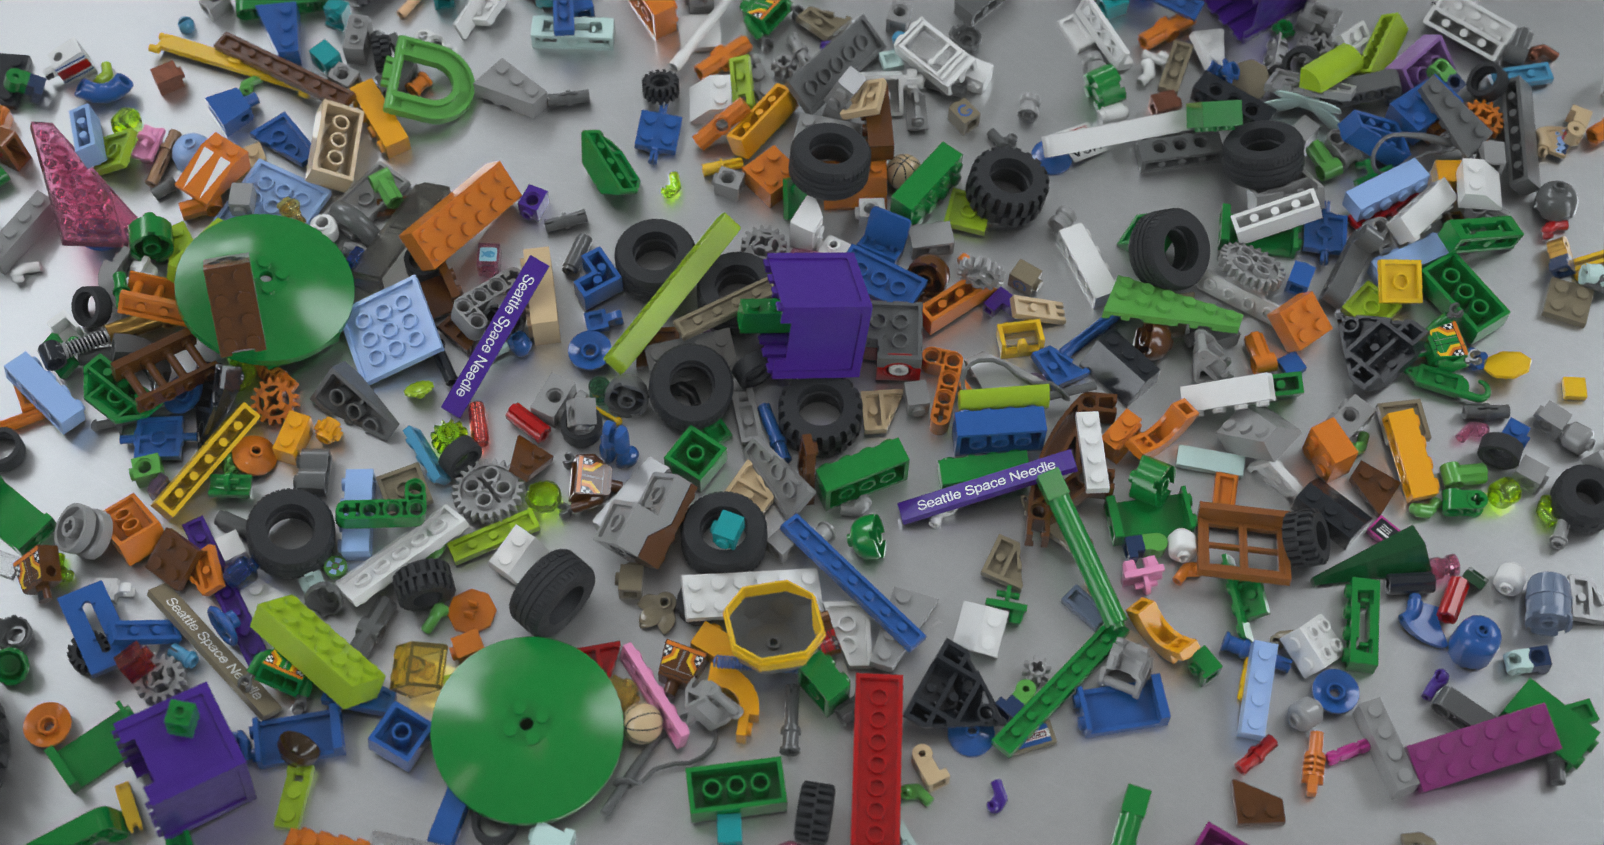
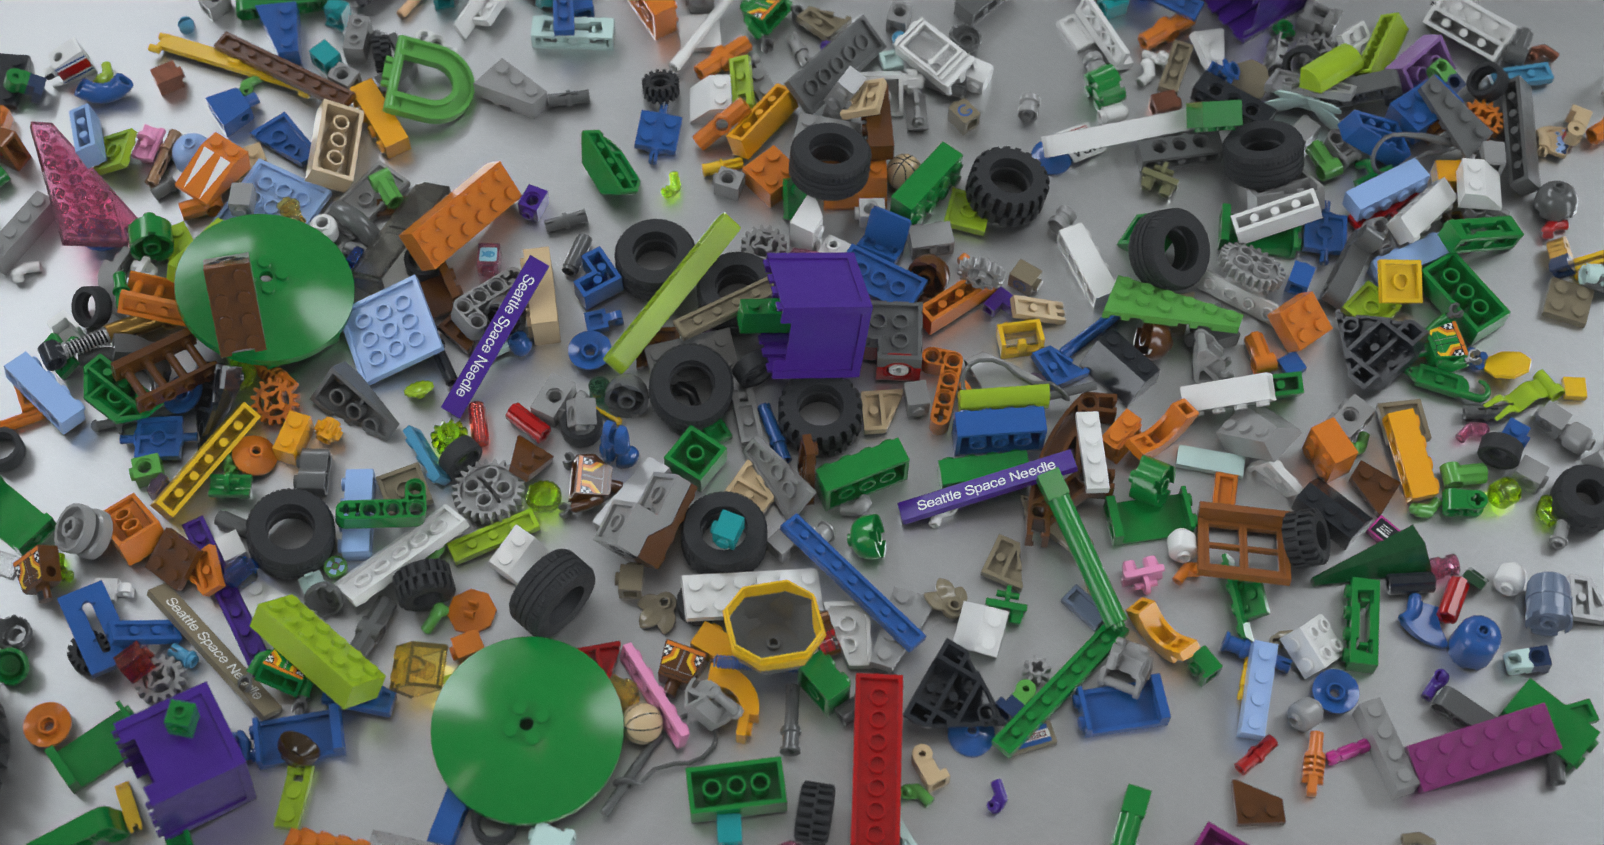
clear neon green head [110,107,143,133] -> none
blue piece [207,606,241,646] -> none
blue brick [368,701,431,773] -> none
orange bush [405,71,433,97] -> none
light grey gear [771,54,797,80] -> none
dark grey arm [987,128,1018,148] -> none
leg [1122,533,1168,564] -> none
none -> dark tan plate [923,578,967,620]
none -> olive hips [1140,161,1180,199]
none -> lime flag [1483,369,1565,421]

